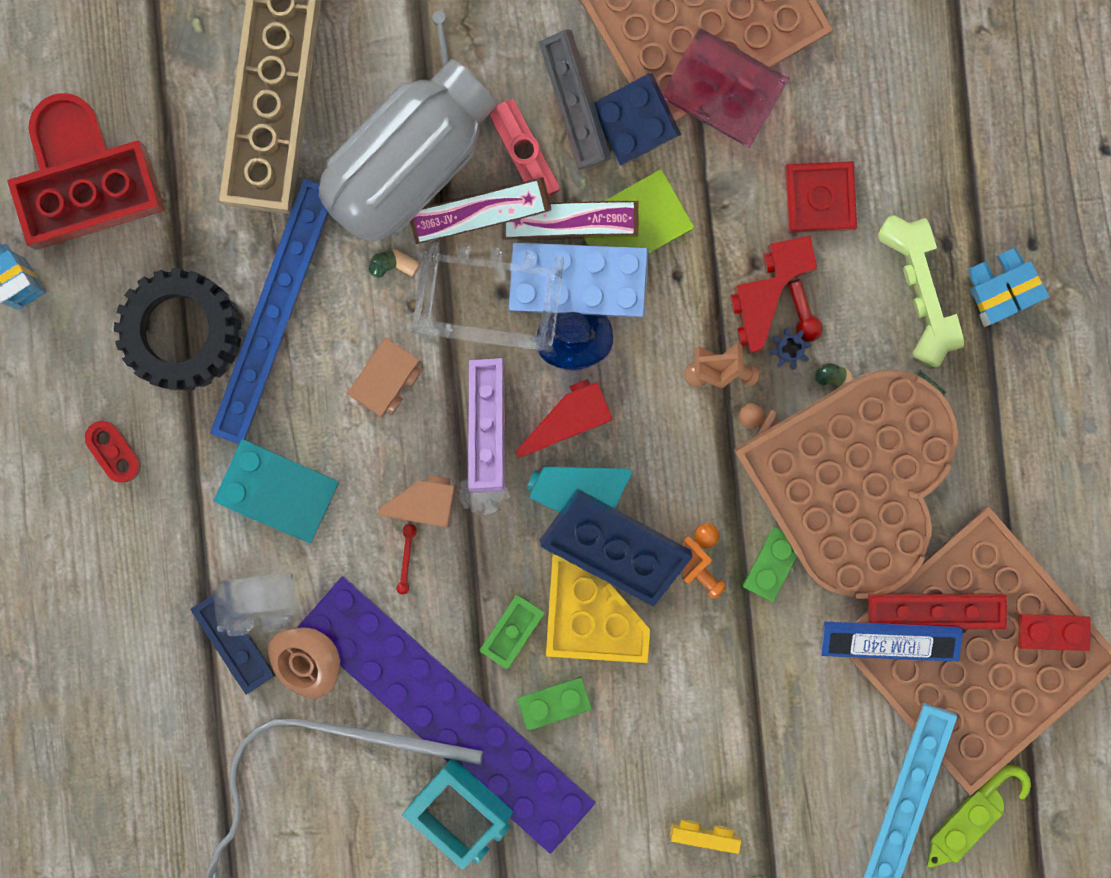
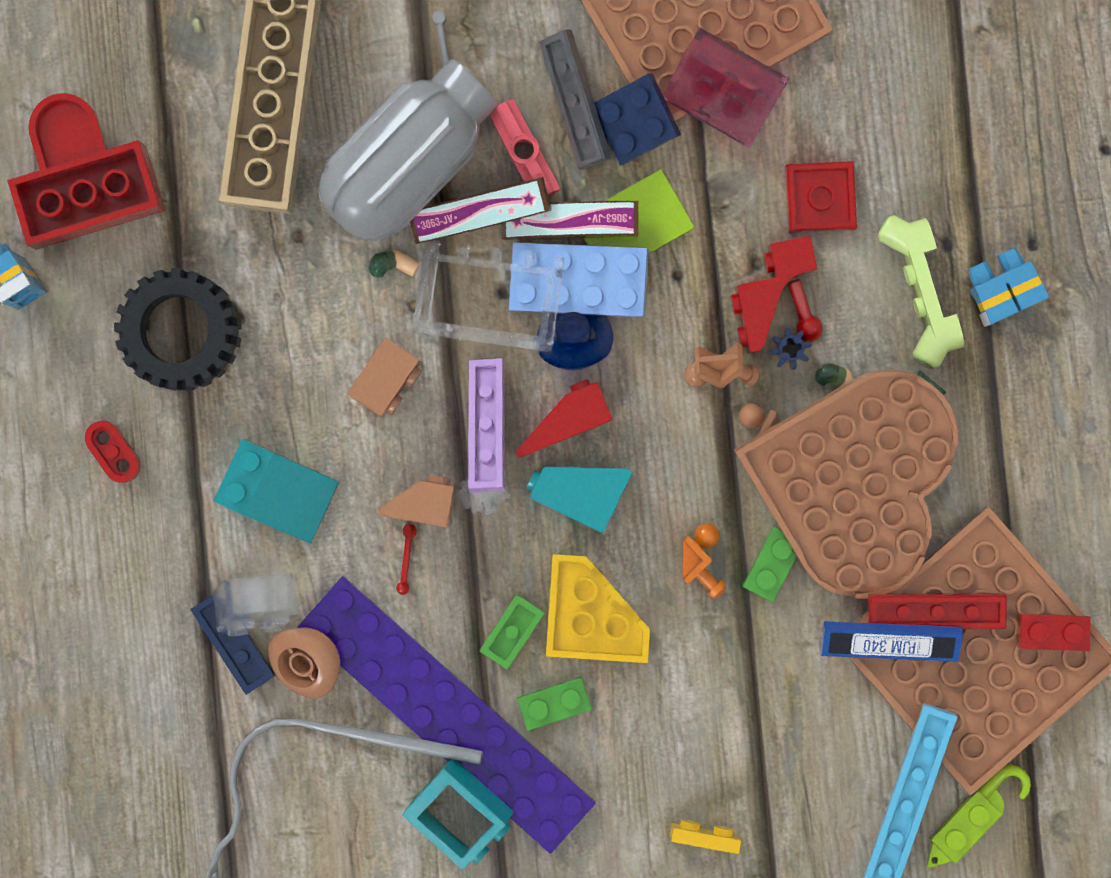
blue plate [210,178,329,444] -> none
dark blue plate [540,489,693,607] -> none

